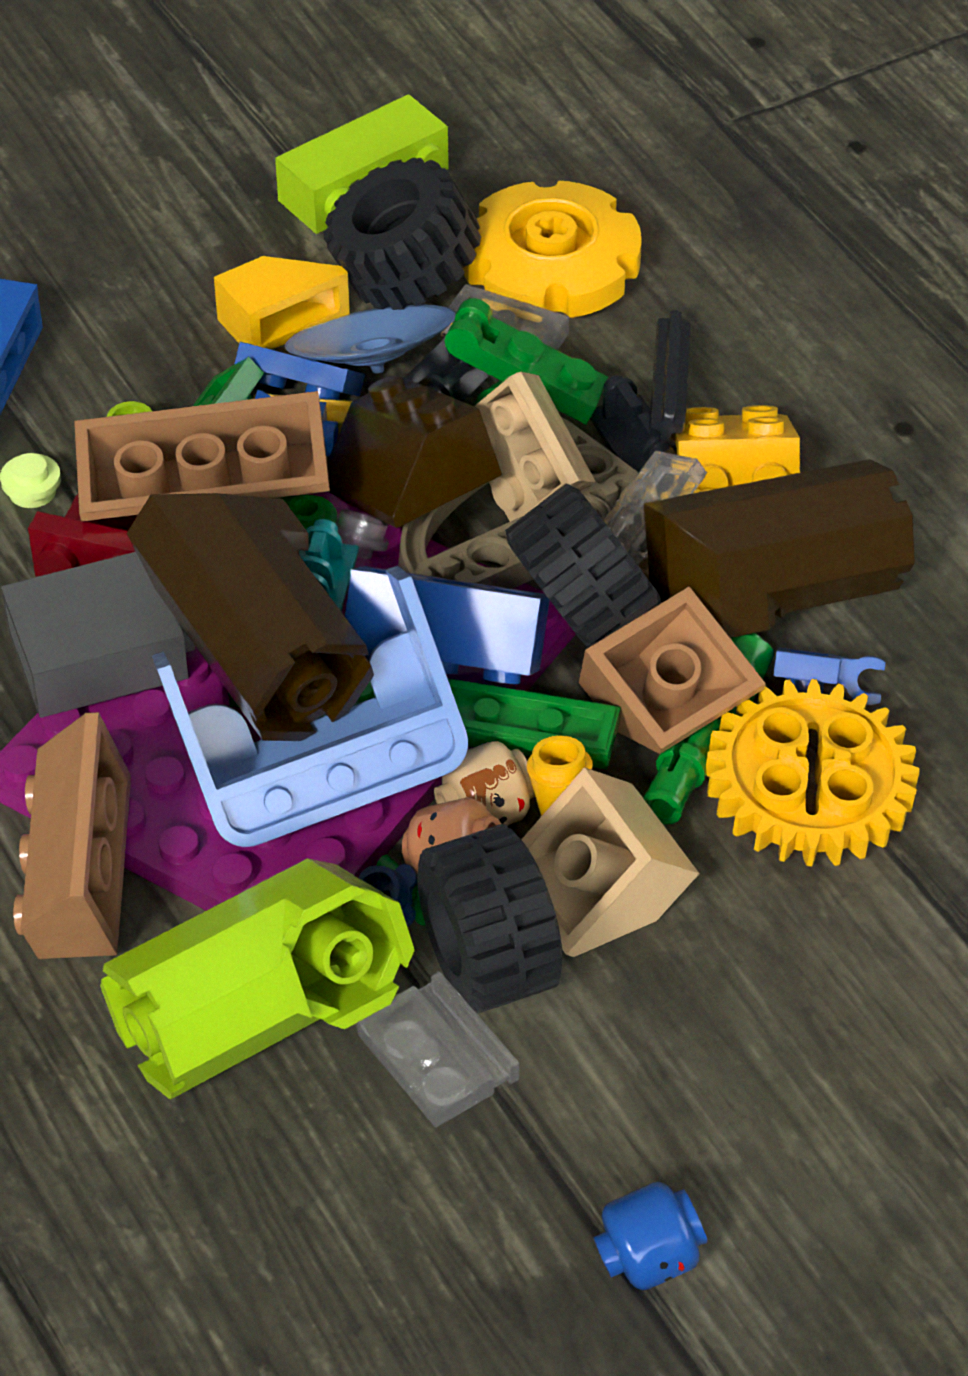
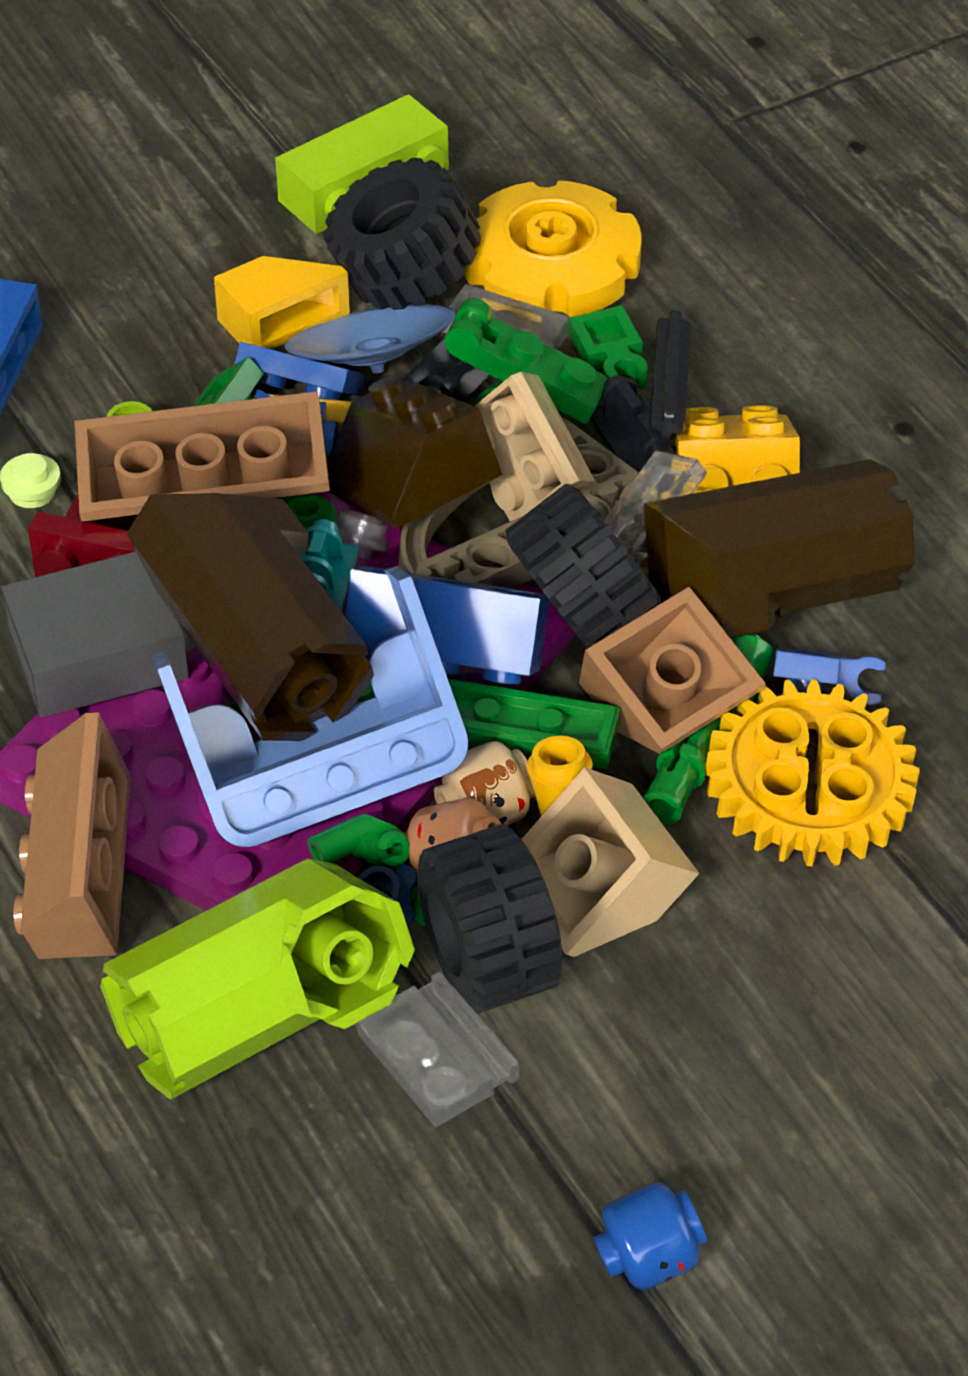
none -> green arm [307,814,410,868]
none -> green plate [568,305,648,389]

